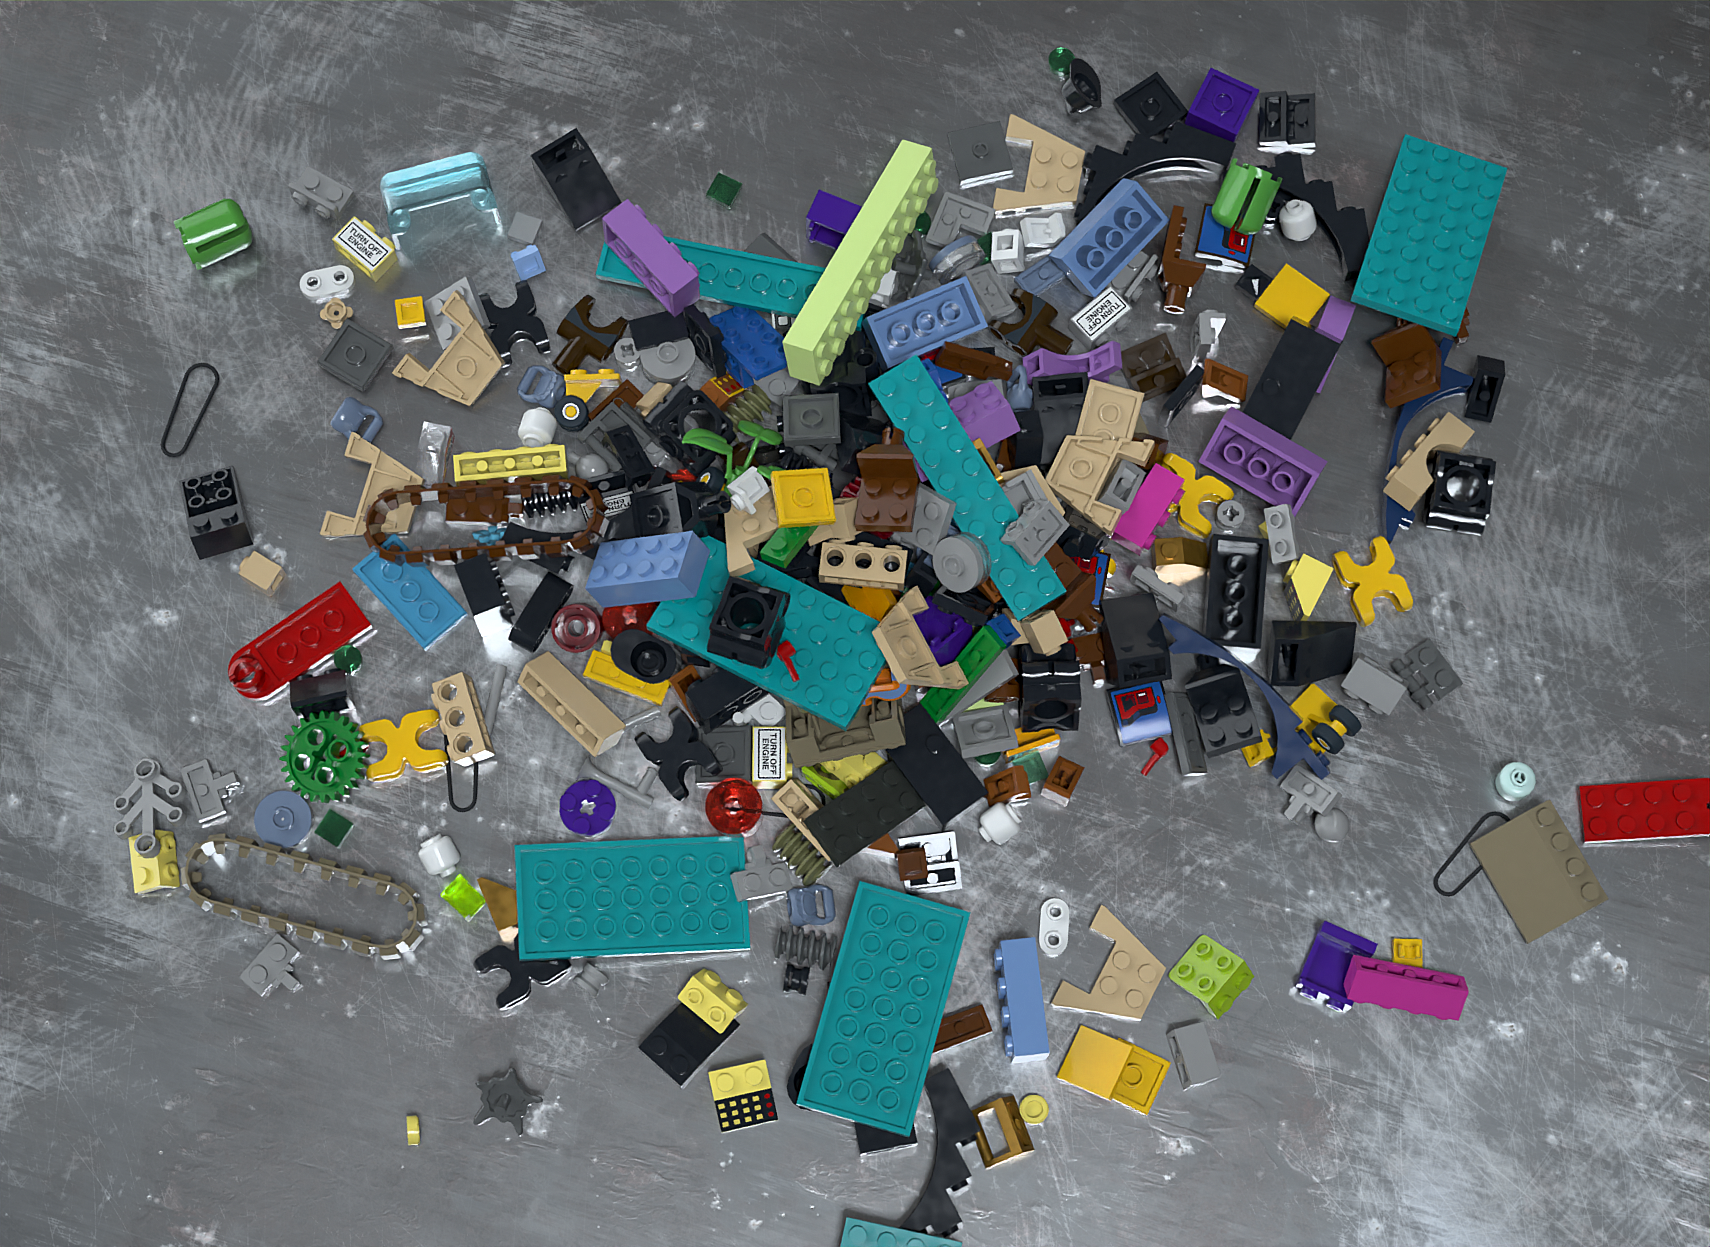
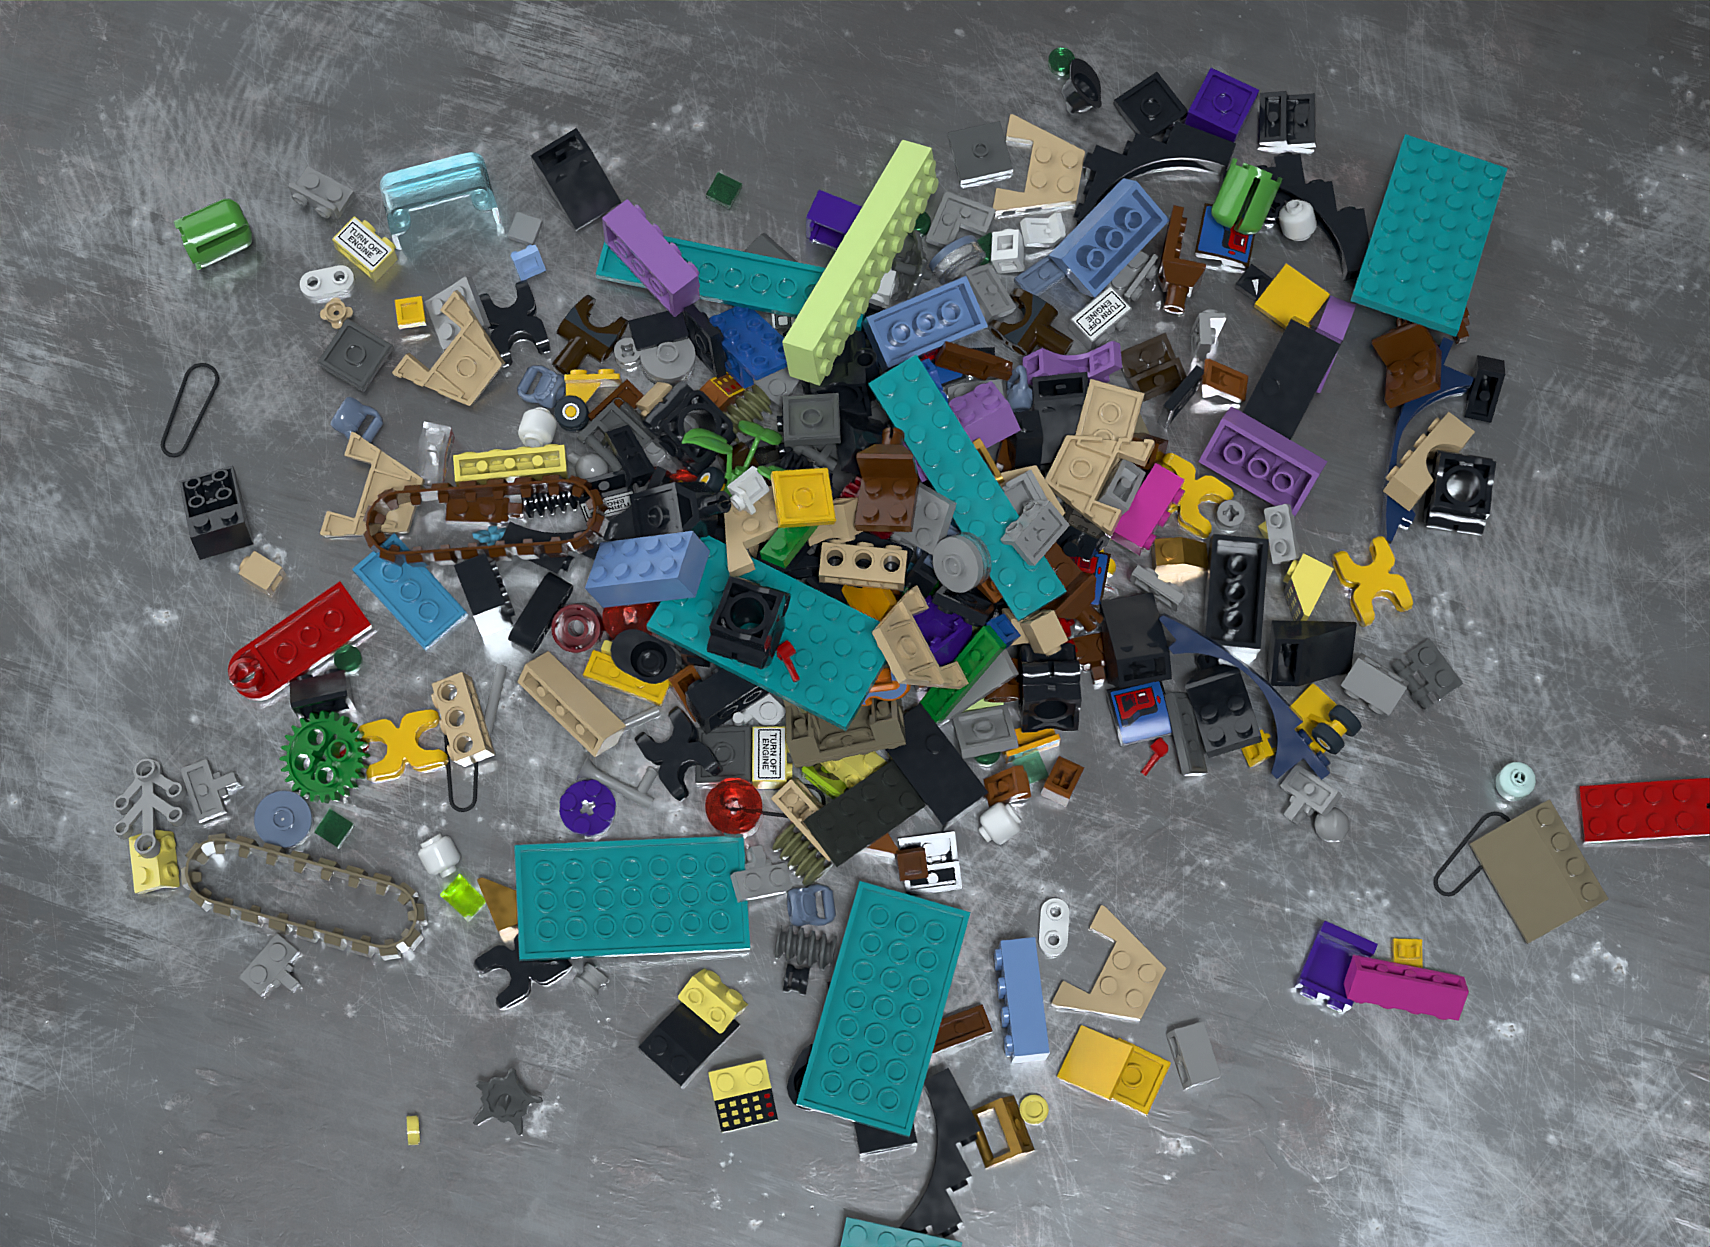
lime bracket [1169,935,1255,1019] -> none

